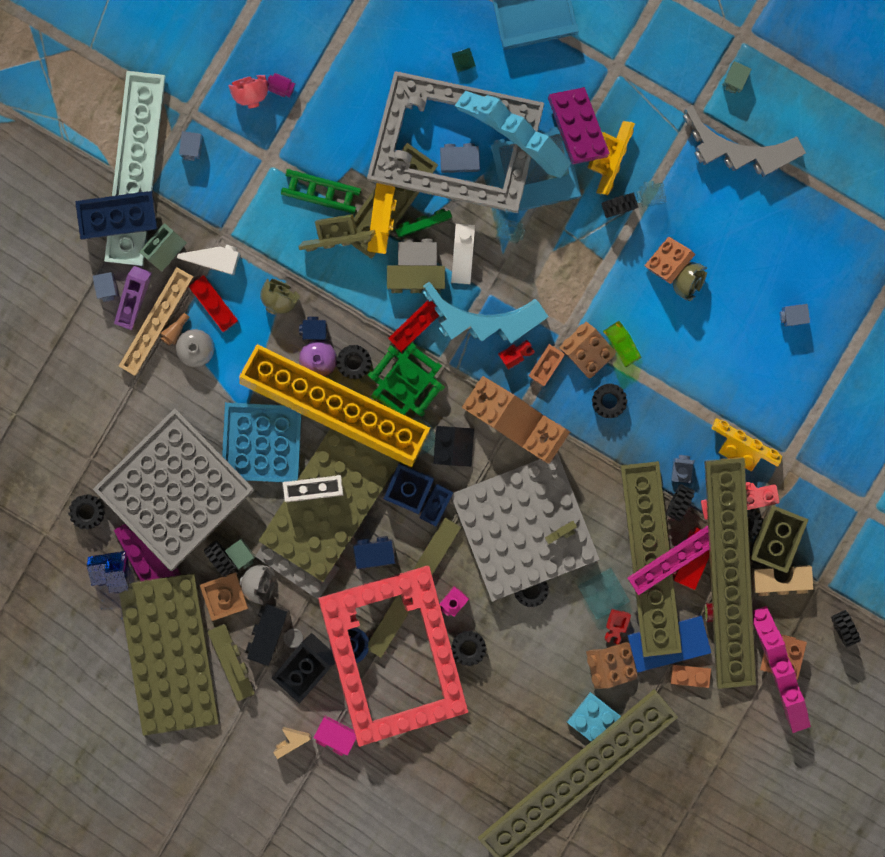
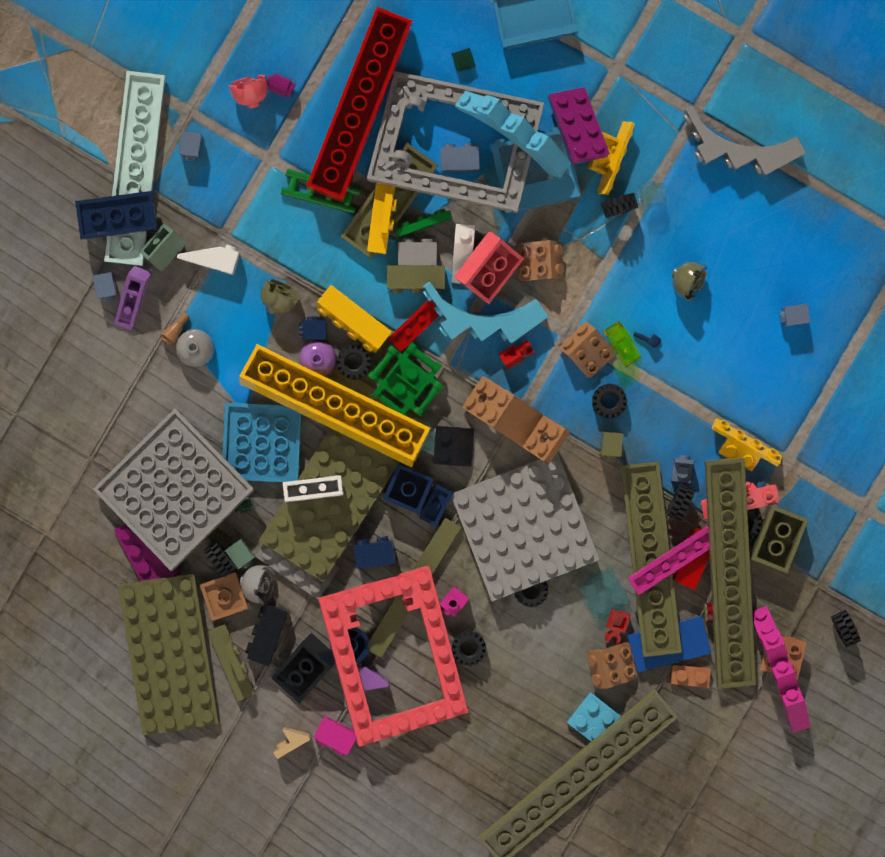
black tyre [68,495,105,529] -> none
clear blue brick [87,551,131,593] -> none
tan plate [119,267,194,376] -> none
red plate [188,275,238,333] -> none
light grey piece [284,628,303,648] -> none
olive bracket [299,214,376,252] -> none
clear light blue brick [496,218,526,244] -> none
nougat plate [529,344,565,386] -> none
olive plate [545,521,577,544] -> none
nougat plate [644,237,695,284] -> none
sand green brick [722,61,751,93] -> none
tan arch [752,565,813,596] -> none
none -> clear green plate [234,497,254,514]
none -> red brick [306,7,413,203]
none -> yellow brick [315,285,392,353]
none -> medium lavender slope [357,663,389,691]
none -> coral brick [454,231,524,304]
none -> medium nougat bracket [517,240,564,282]
none -> olive brick [599,432,623,460]
none -> dark blue hand [633,332,661,347]

